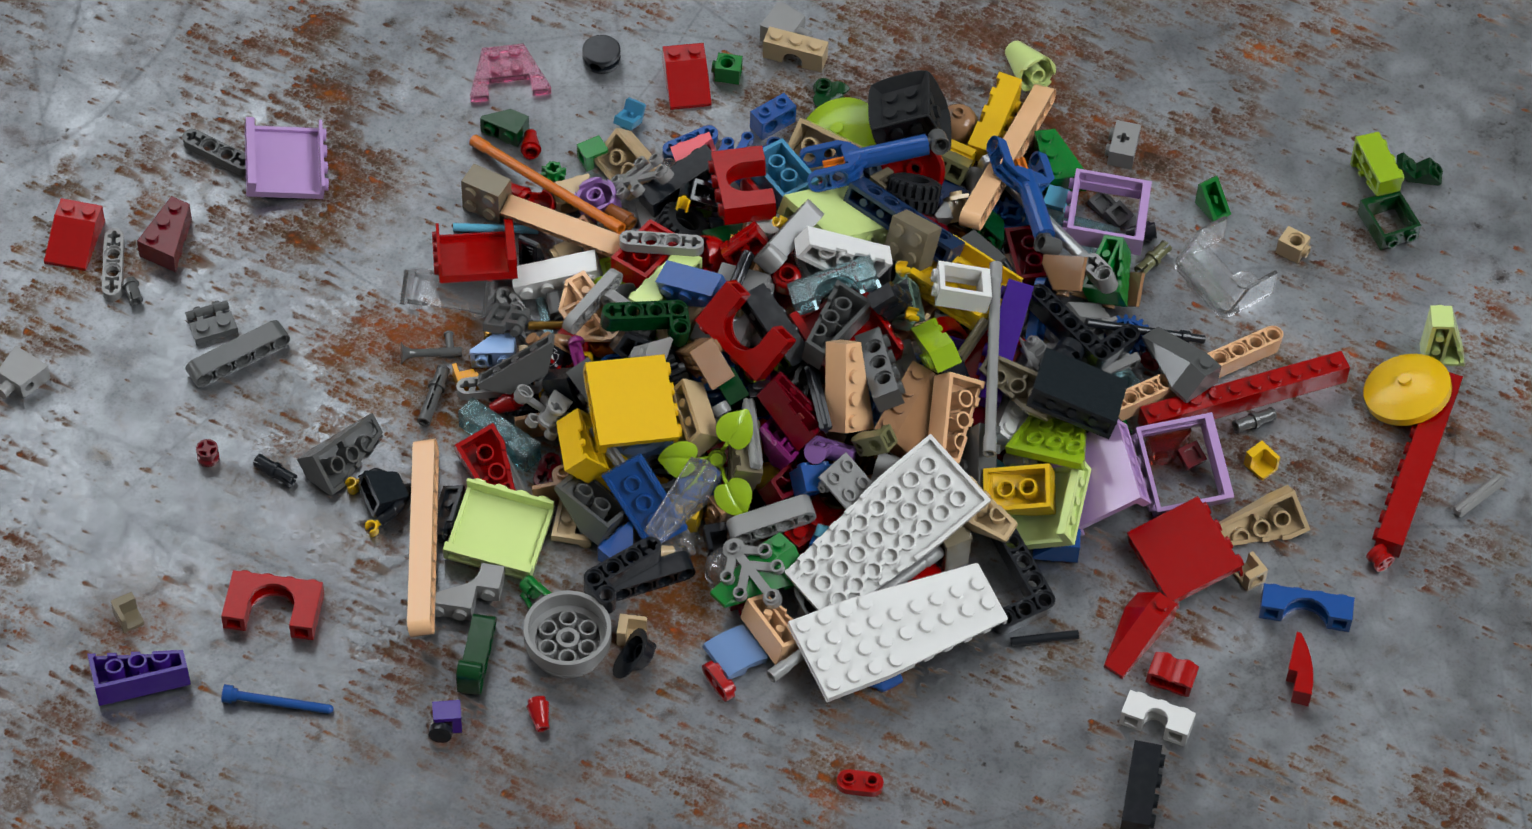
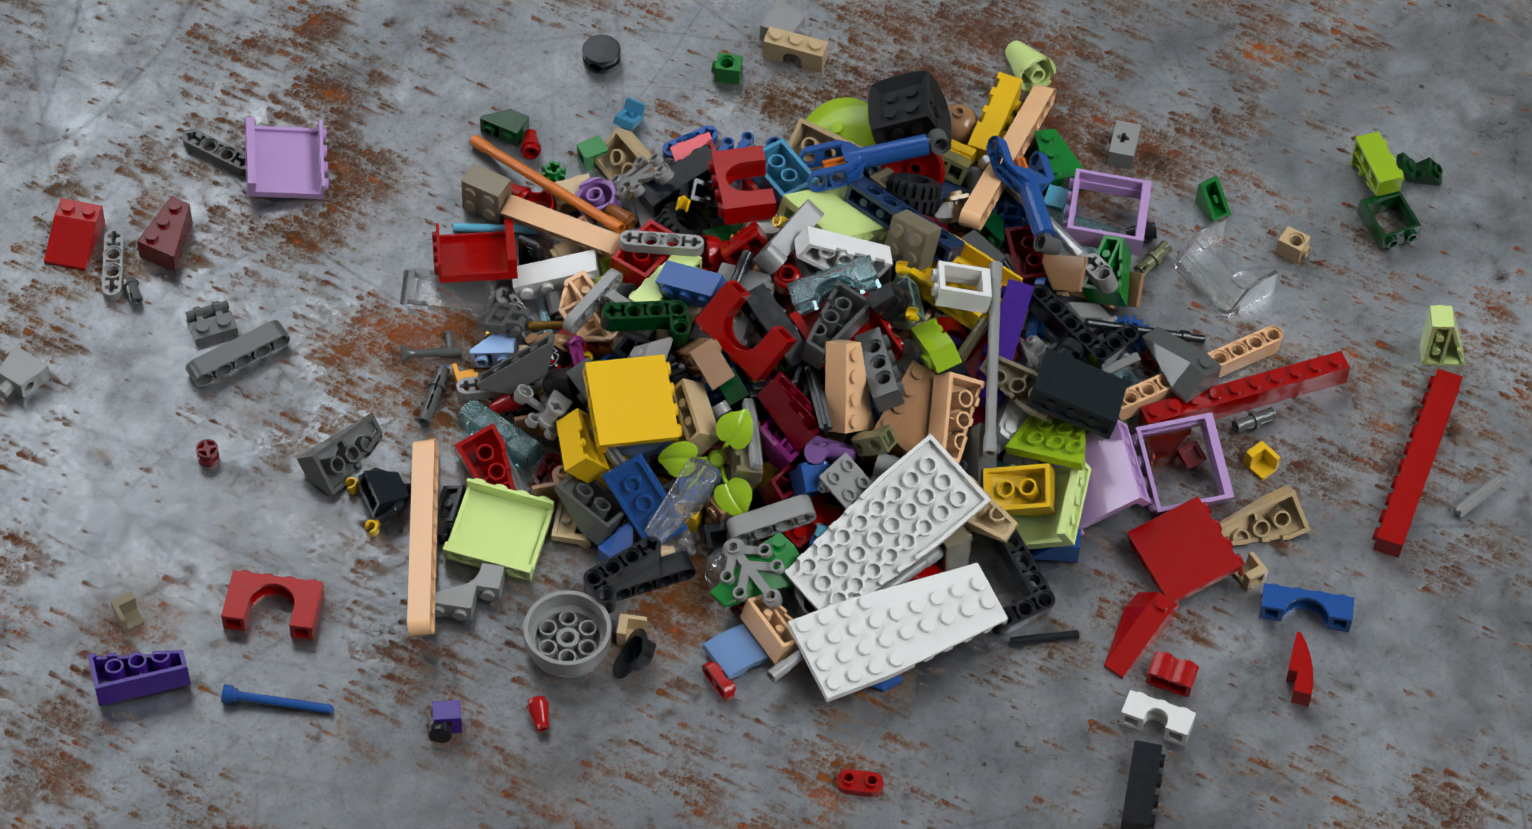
black pin [253,454,297,487] -> none
dark green beam [456,614,497,695] -> none
clear pink wing [470,43,551,103] -> none
green plant [519,575,552,609] -> none
red slope [662,43,712,110] -> none
blue brick [750,93,796,140] -> none
dark green plate [813,78,850,108] -> none
dark grey slope [1086,192,1134,228] -> none
yellow dish [1363,354,1452,426] -> none
red wheel [1366,544,1395,572] -> none

